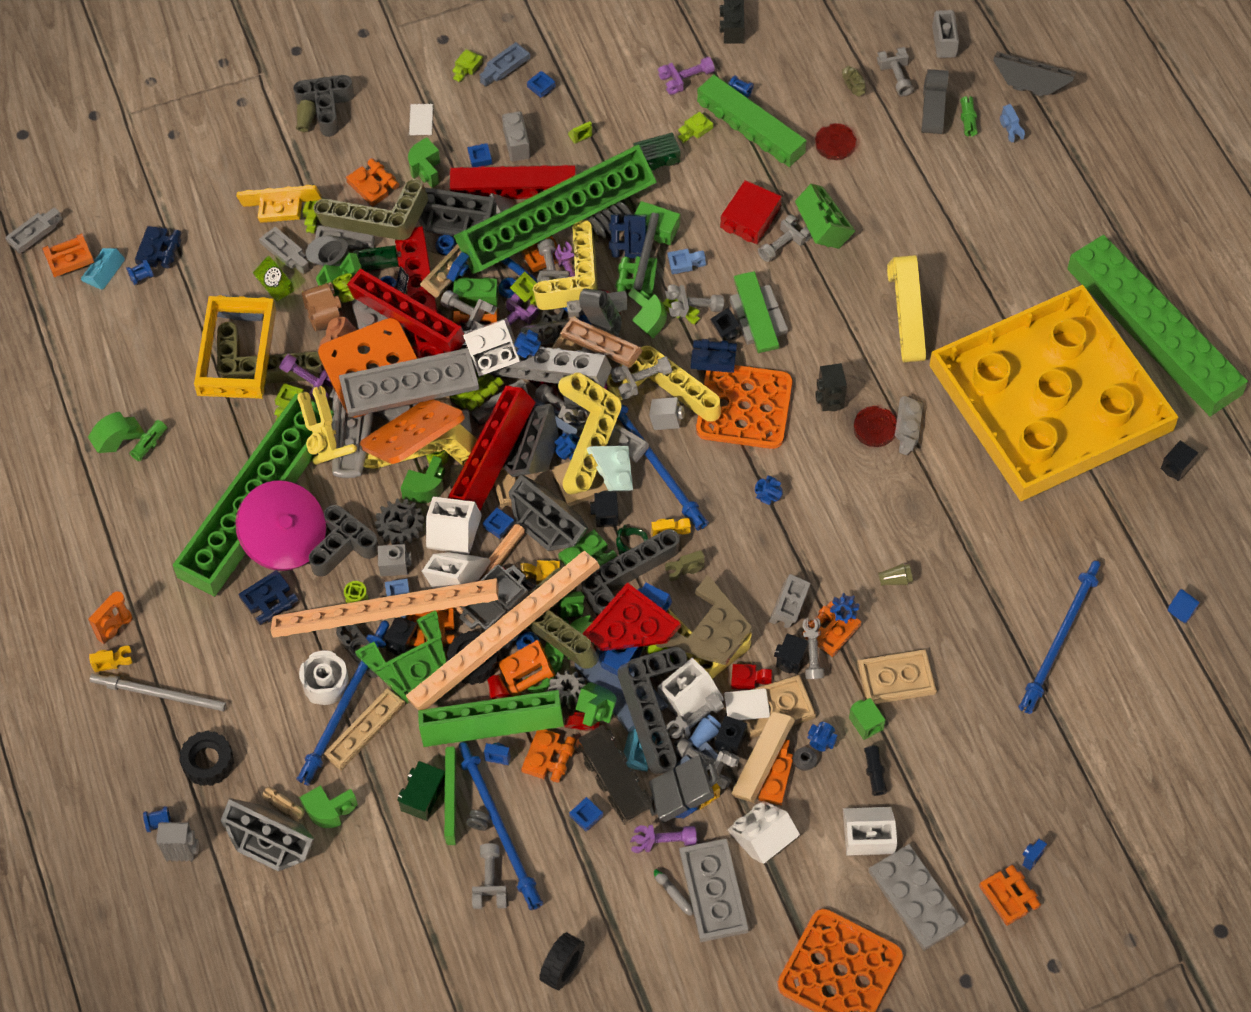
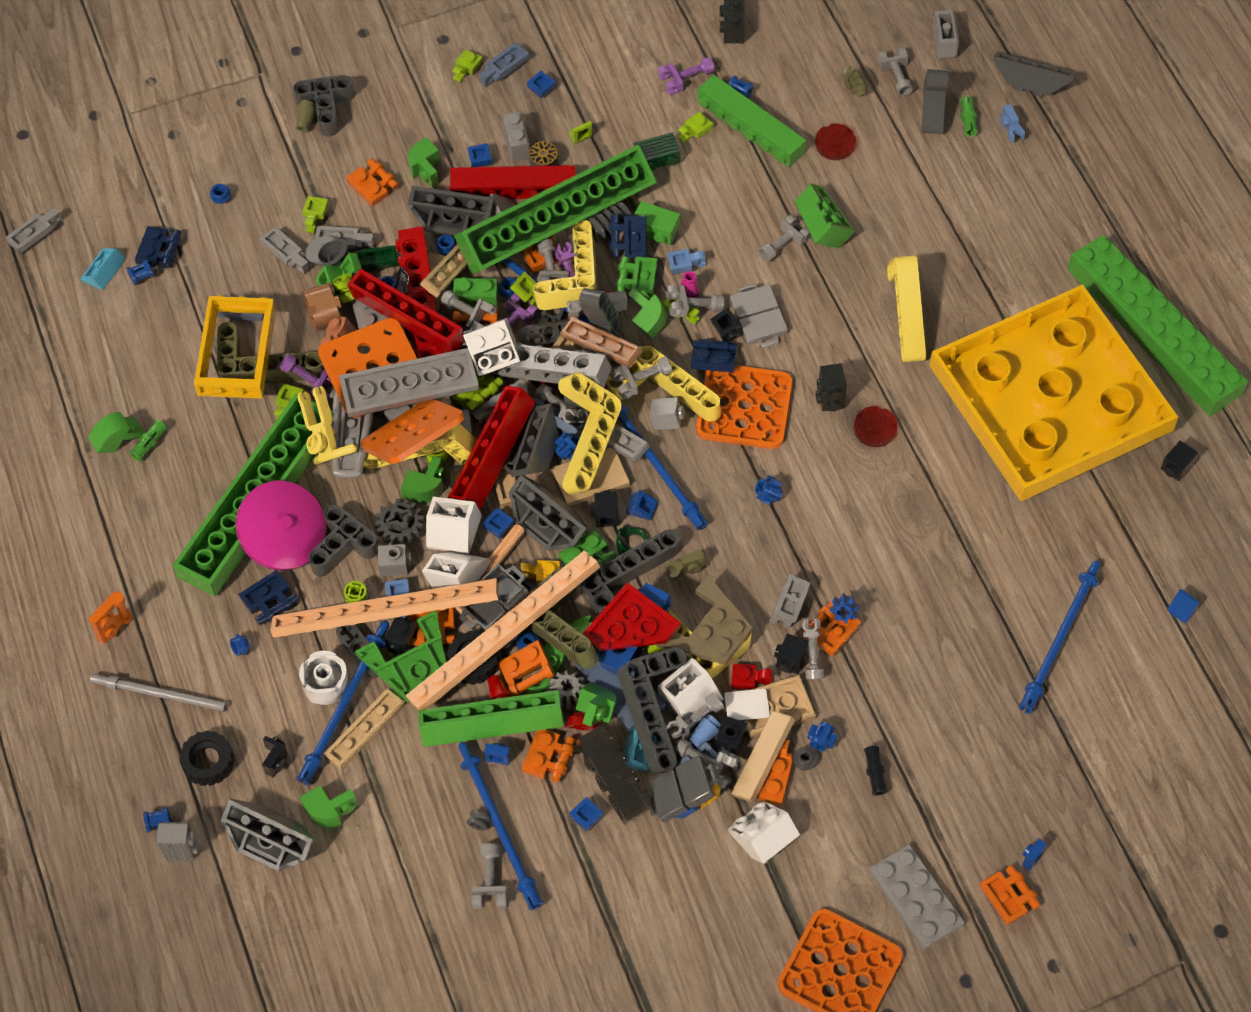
orange plate [42,233,94,277] -> none
yellow plate [89,646,133,672] -> none
yellow bracket [236,185,322,223] -> none
clear neon green slope [253,256,294,302] -> none
tan axle [262,787,305,821] -> none
olive beam [313,179,428,240] -> none
dark green brick [397,761,445,821] -> none
white sticker [409,104,433,135] -> none
bright green tile [444,747,457,845] -> none
blue plate [446,252,469,282] -> none
blue gear [514,330,541,359] -> none
black tyre [539,932,585,991] -> none
bright green tile [557,591,584,618] -> none
light aqua wing [587,446,633,492] -> none
medium lavender bar [630,825,696,853] -> none
dark grey bar [633,213,659,293] -> none
yellow plate [651,518,691,537] -> none
light grey piece [654,869,693,916] -> none
light grey plate [679,839,749,942] -> none
red brick [720,180,782,244] -> none
bright green tile [734,271,779,353] -> none
white slope [843,807,897,856] -> none
bright green brick [849,698,886,740] -> none
tan tile [857,649,936,704] -> none
olive cone [879,563,913,586] -> none
light grey hinge [895,395,923,455] -> none
none -> blue plate [210,184,231,204]
none -> blue plate [230,634,250,656]
none -> black bracket [262,736,288,778]
none -> wheel [529,141,558,166]
none -> blue slope [626,490,658,520]
none -> dark pink cone [680,271,700,298]

